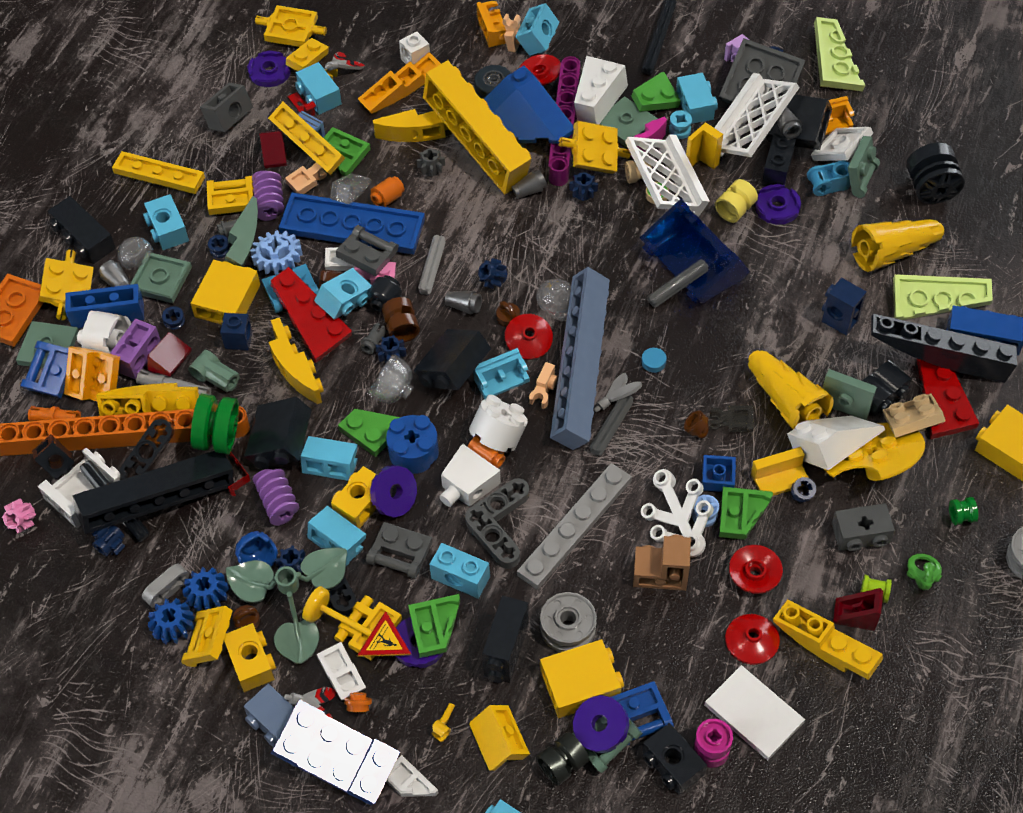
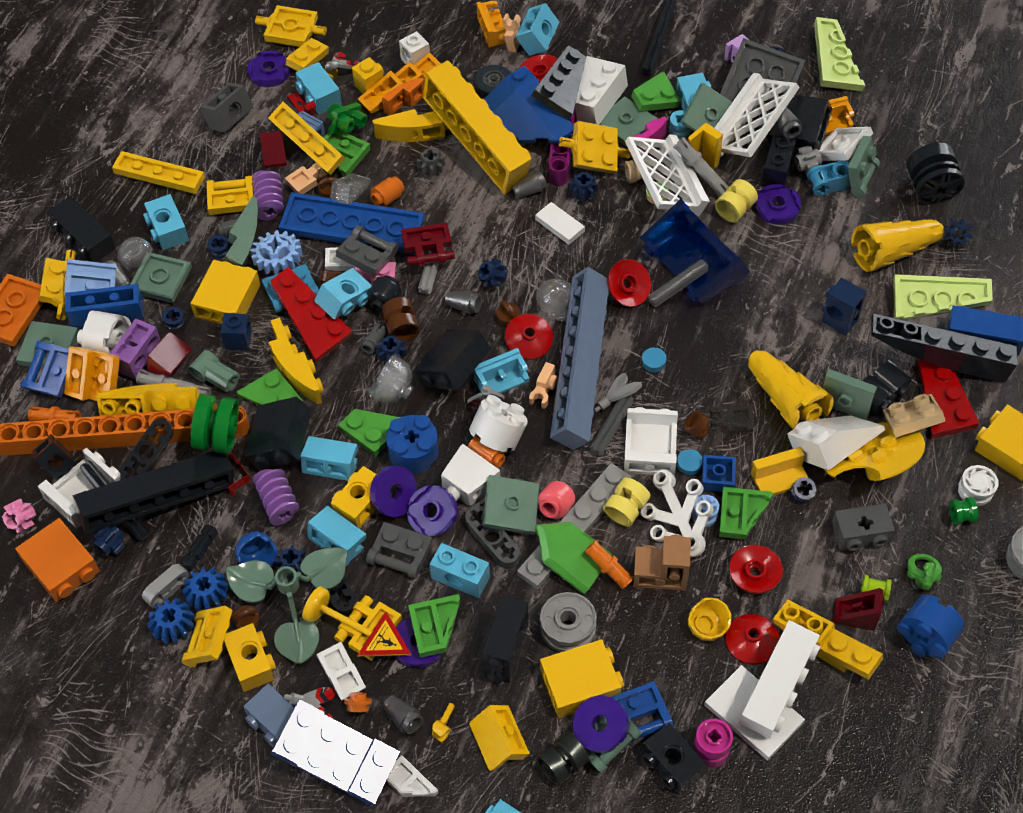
none -> orange brick [15,518,100,602]
none -> light blue plate [64,259,117,295]
none -> black axle [180,524,218,571]
none -> bright green wing [237,368,303,407]
none -> reddish brown tile [318,177,341,199]
none -> green hips [328,102,367,133]
none -> yellow brick [352,57,384,94]
none -> orange slope [382,78,425,116]
none -> flat silver cone [383,695,423,734]
none -> dark red plate [401,223,455,267]
none -> dark purple tile [407,485,458,537]
none -> light grey piece [468,385,505,405]
none -> sand green plate [483,475,539,535]
none -> wing [531,45,587,120]
none -> white tile [535,202,585,245]
none -> bright green tile [536,522,612,595]
none -> coral head [538,481,575,519]
none -> orange pin [584,540,634,589]
none -> light yellow wheel [603,477,650,527]
none -> red dish [607,259,651,307]
none -> white panel [624,407,678,476]
none -> light grey pin [673,137,729,197]
none -> dark azure tile [677,449,703,476]
none -> sand green plate [680,83,732,132]
none -> yellow hair [687,598,731,641]
none -> white wedge [739,620,821,739]
none -> light grey gear [794,146,822,174]
none -> blue brick [896,595,964,658]
none -> dark blue gear [944,218,973,247]
none -> white wheel [958,465,998,506]

